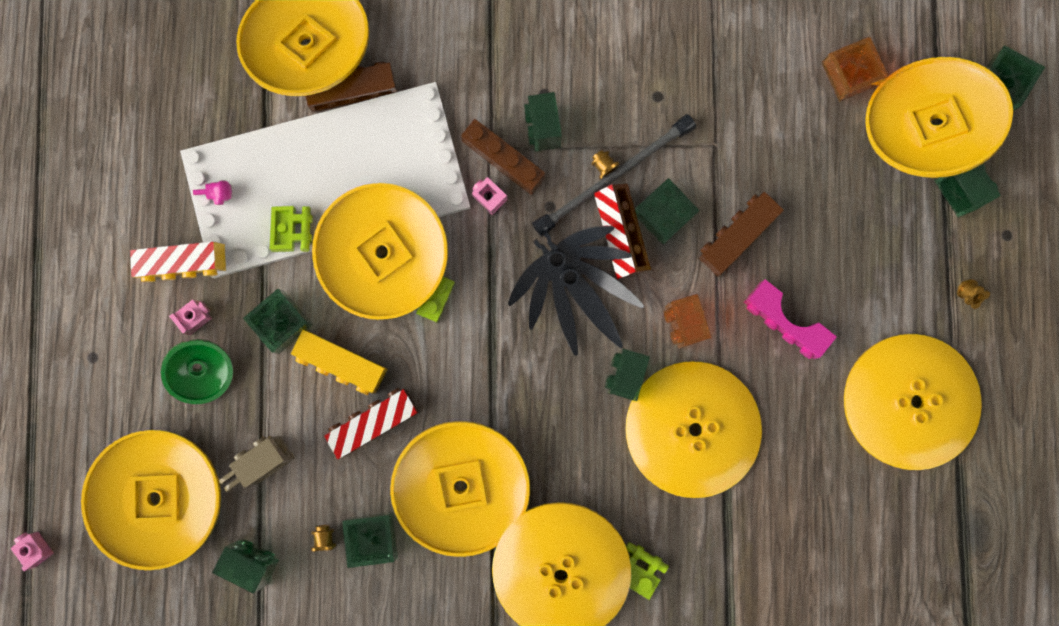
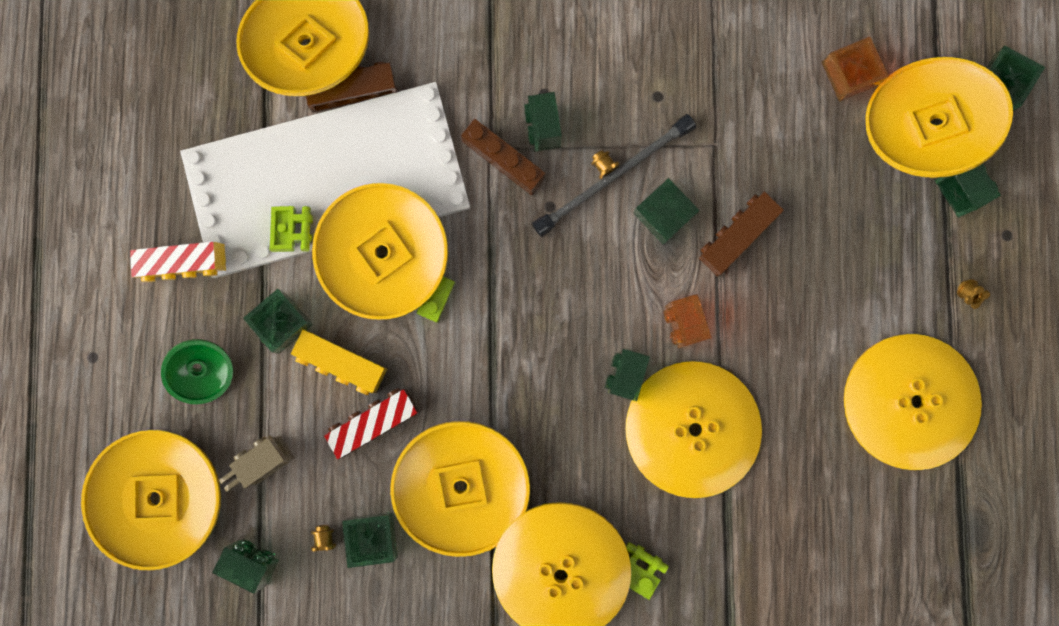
bright pink brick [10,532,54,571] -> none
bright pink brick [170,300,212,335] -> none
dark pink piece [193,180,232,205] -> none
bright pink brick [472,177,507,215] -> none
black plant [508,225,644,356] -> none
brick [594,183,651,279] -> none
dark pink arch [744,279,837,359] -> none

